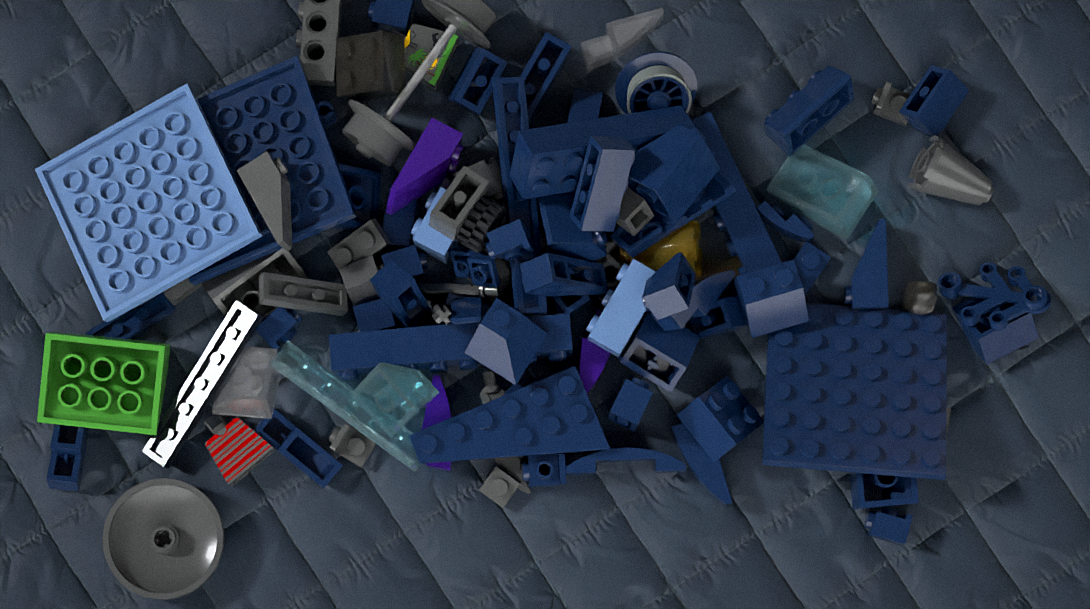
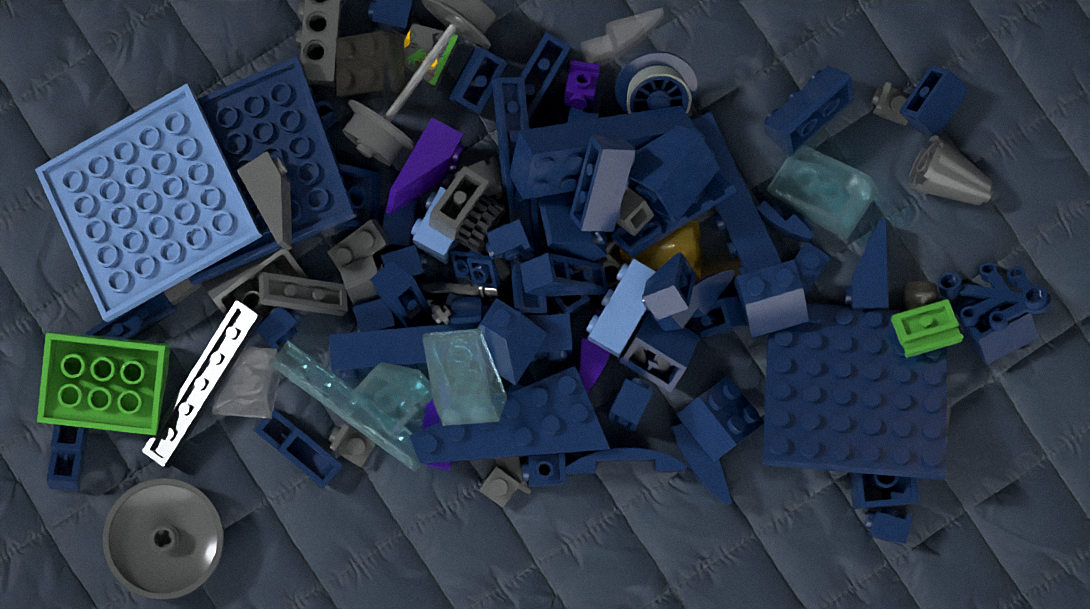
torso [204,412,276,487] -> none
none -> clear light blue slope [422,329,507,426]
none -> dark purple brick [564,60,600,110]
none -> bright green plate [891,299,964,358]

